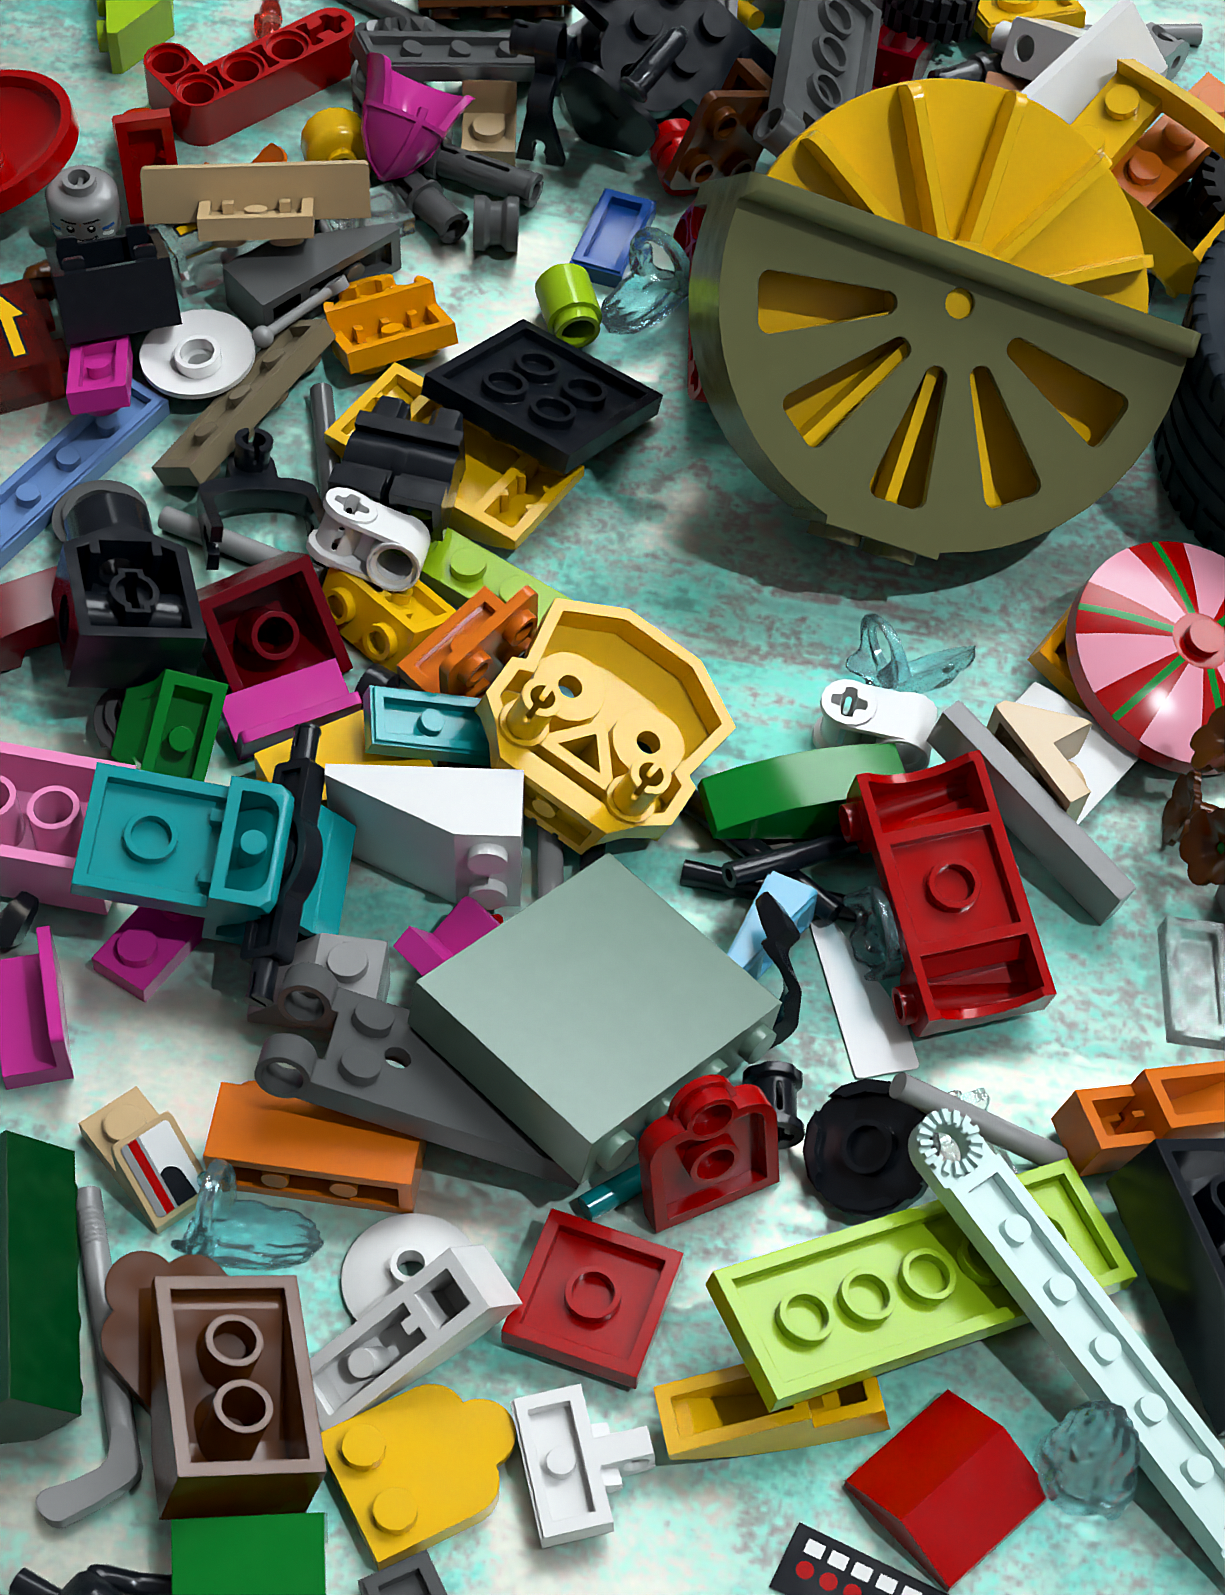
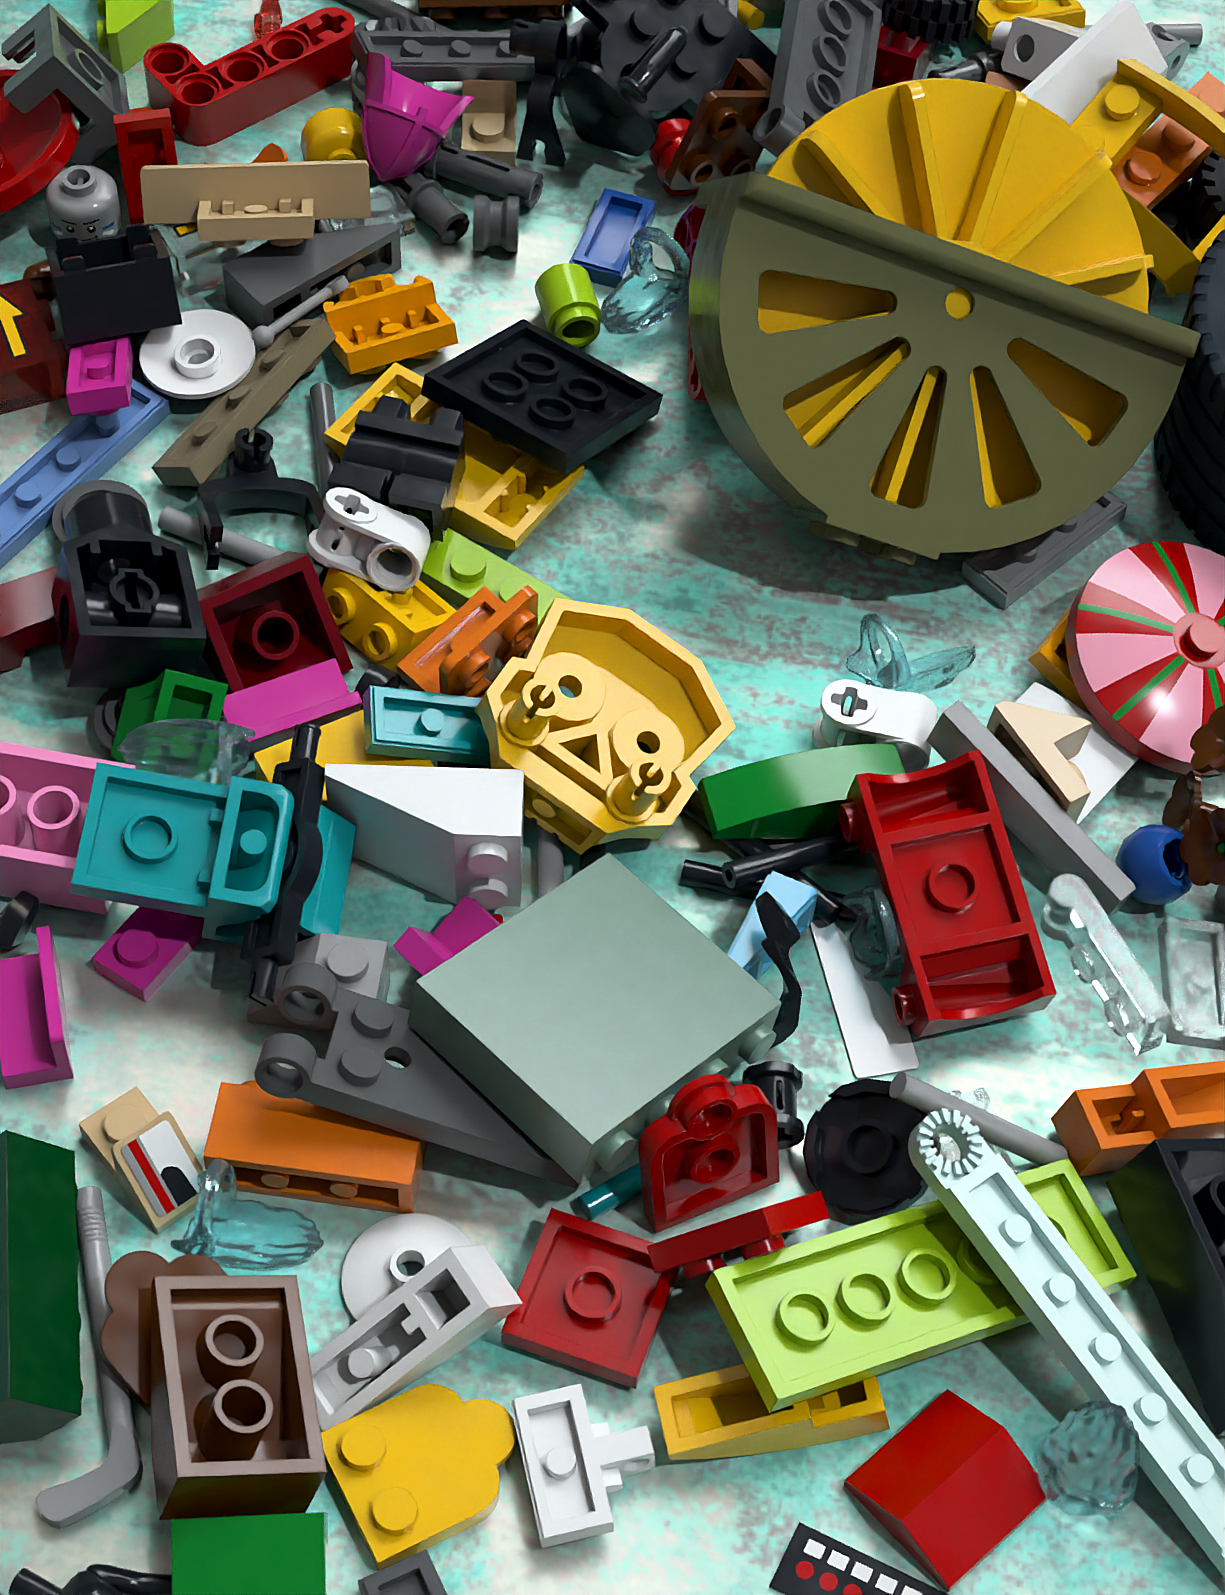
none -> dark grey panel [1,3,130,166]
none -> clear light blue piece [118,718,255,786]
none -> red plate [646,1191,830,1279]
none -> light grey tile [961,491,1128,610]
none -> clear plate [1040,874,1172,1056]
none -> blue piece [1115,824,1193,906]

